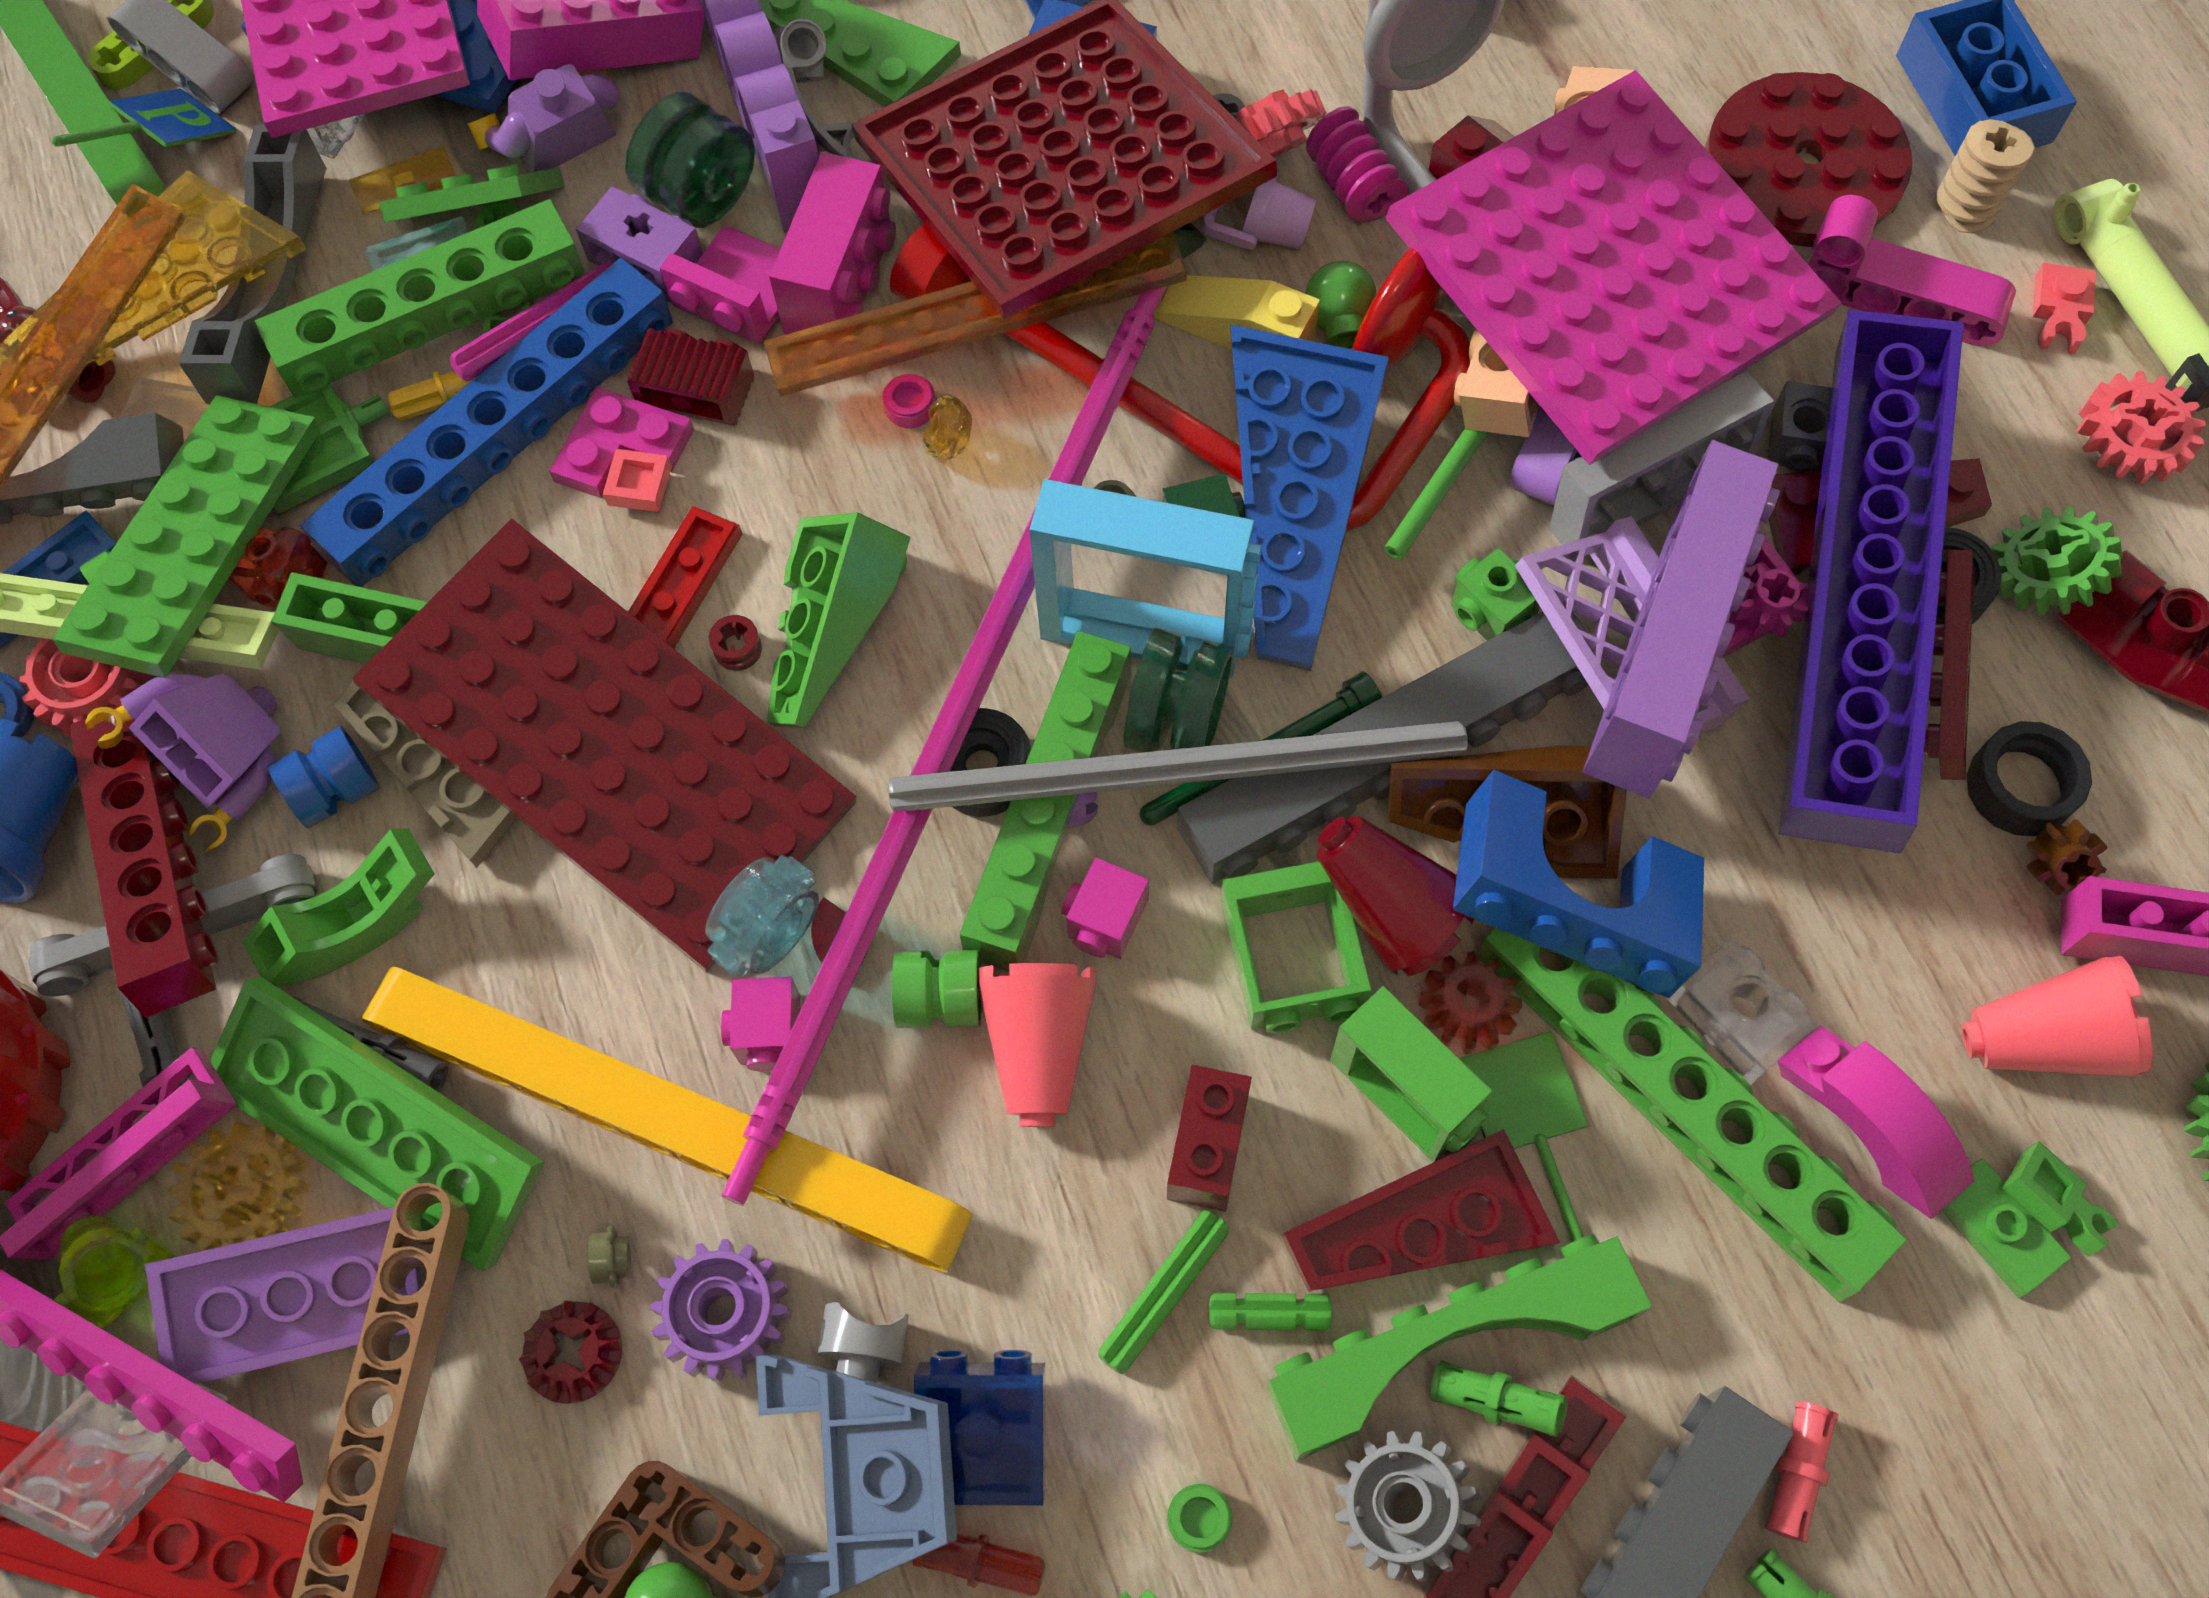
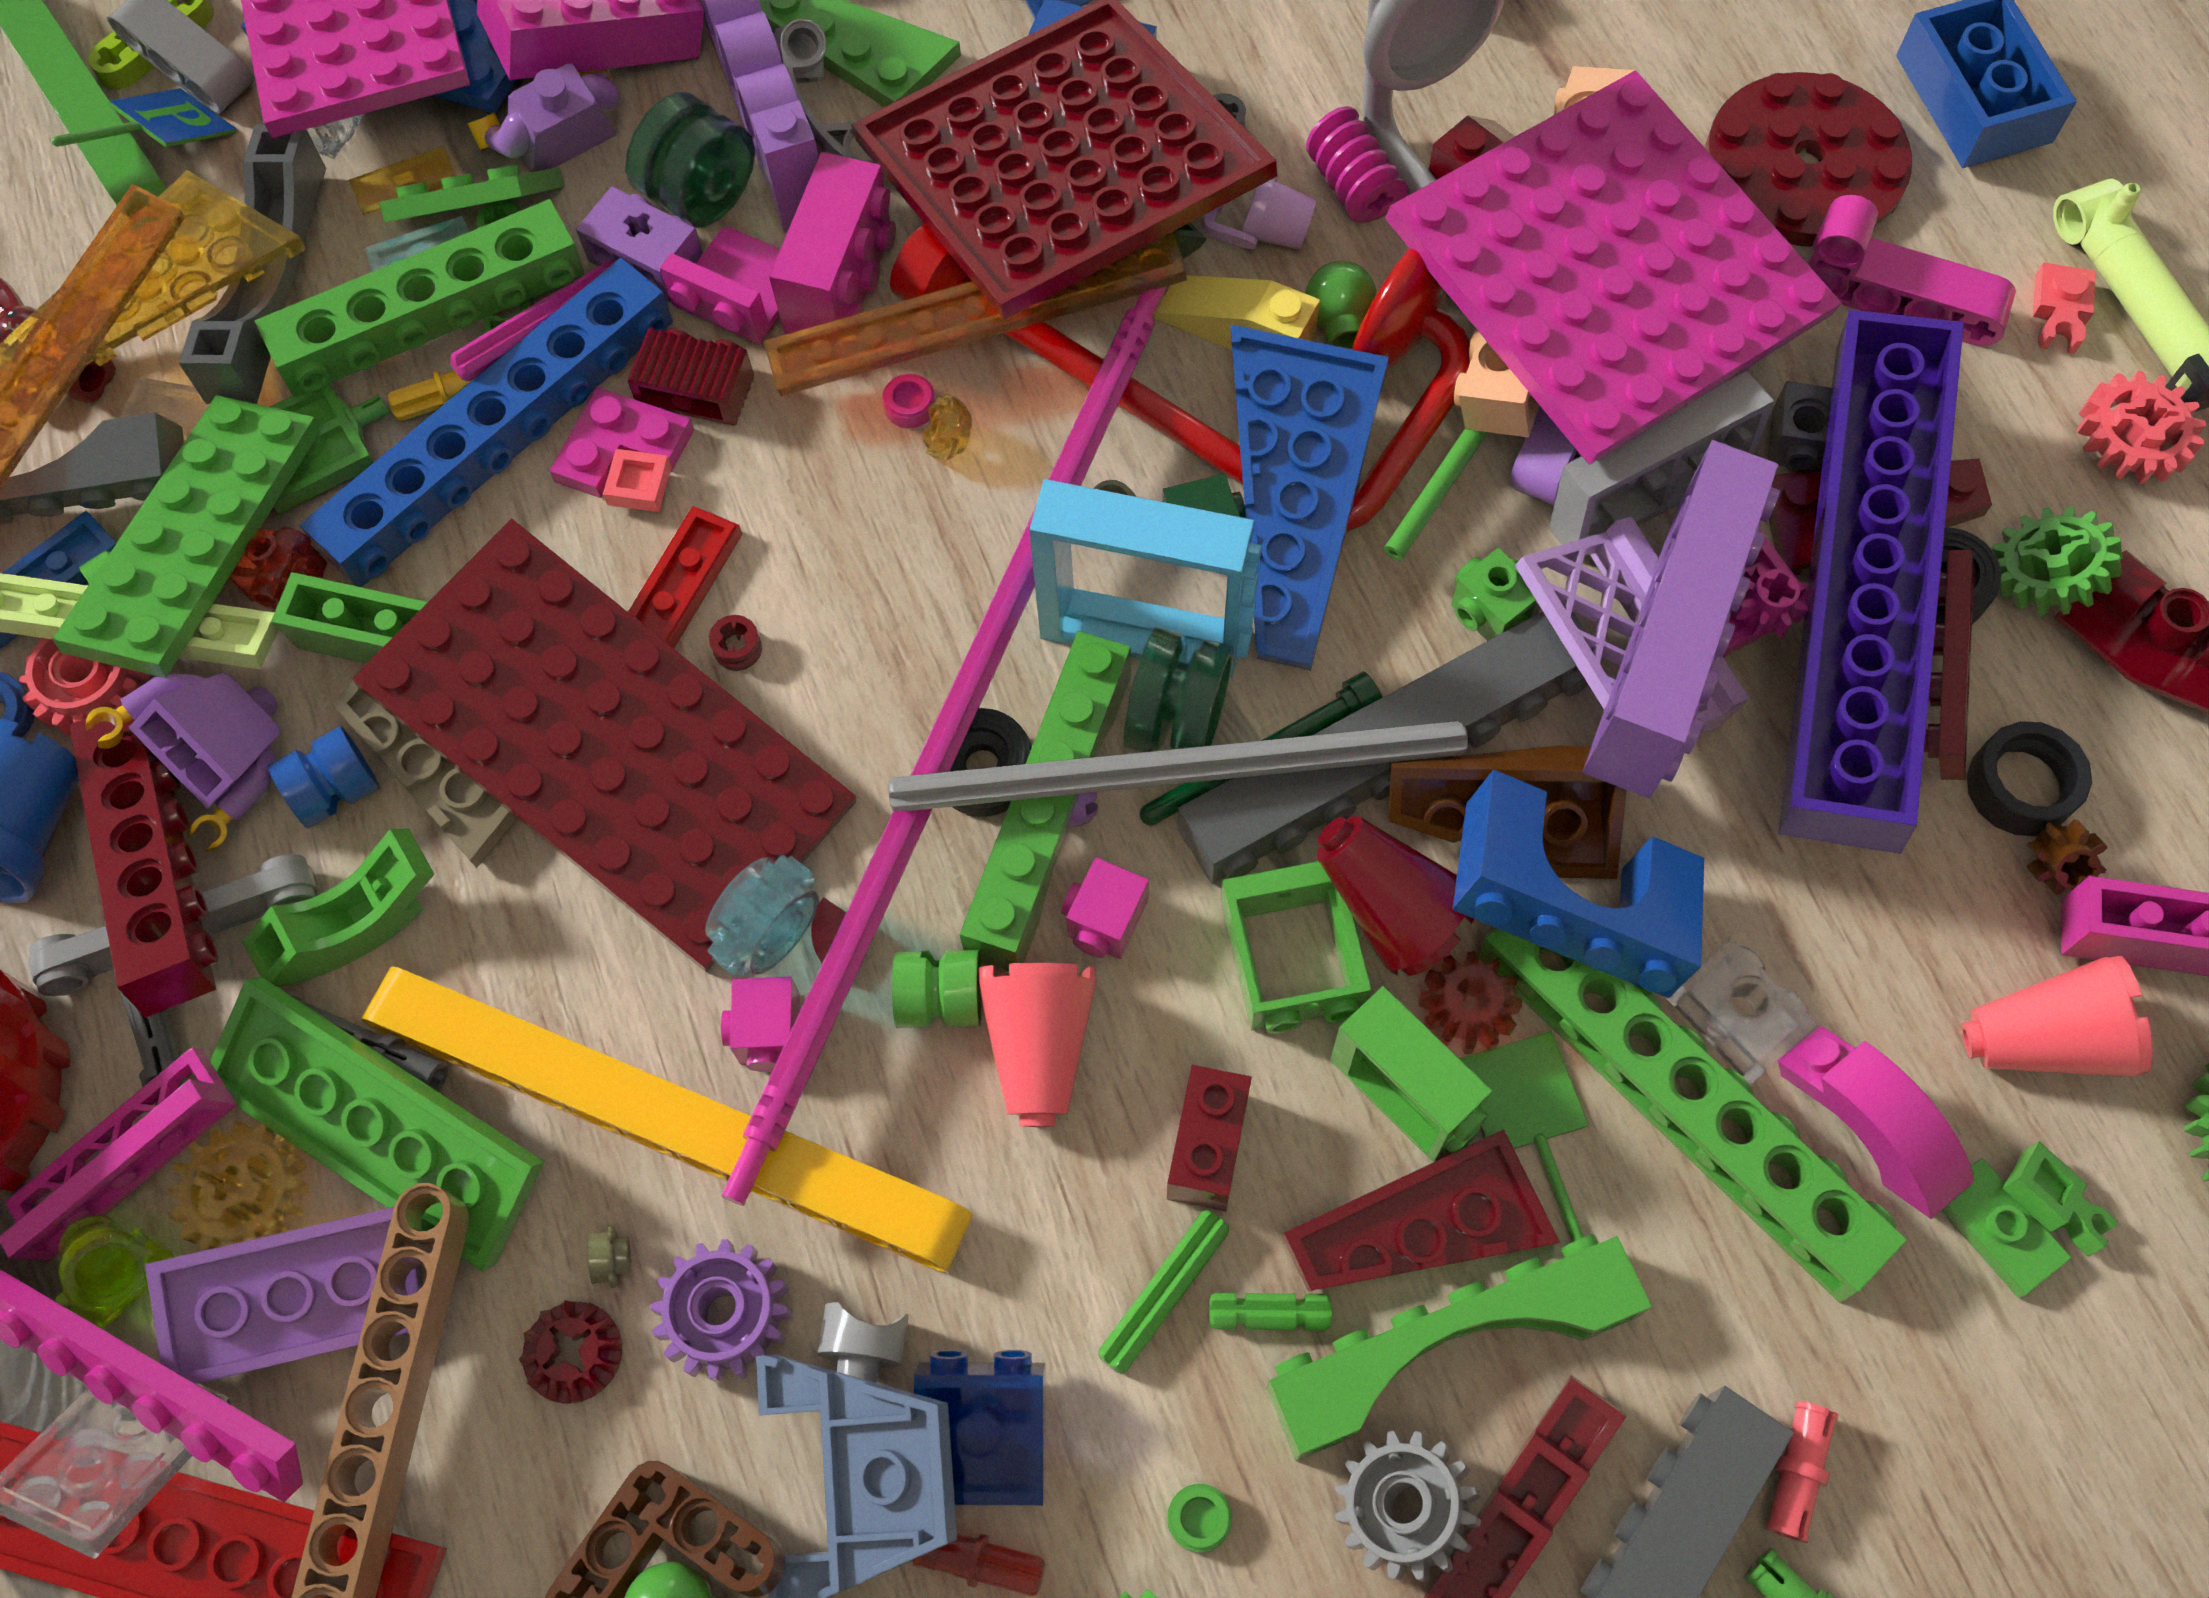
bright green wedge [767,512,911,728] -> none
coral gear [1236,89,1327,158] -> none
bright green pin [1430,1360,1568,1437] -> none
tan piece [1936,119,2035,233] -> none

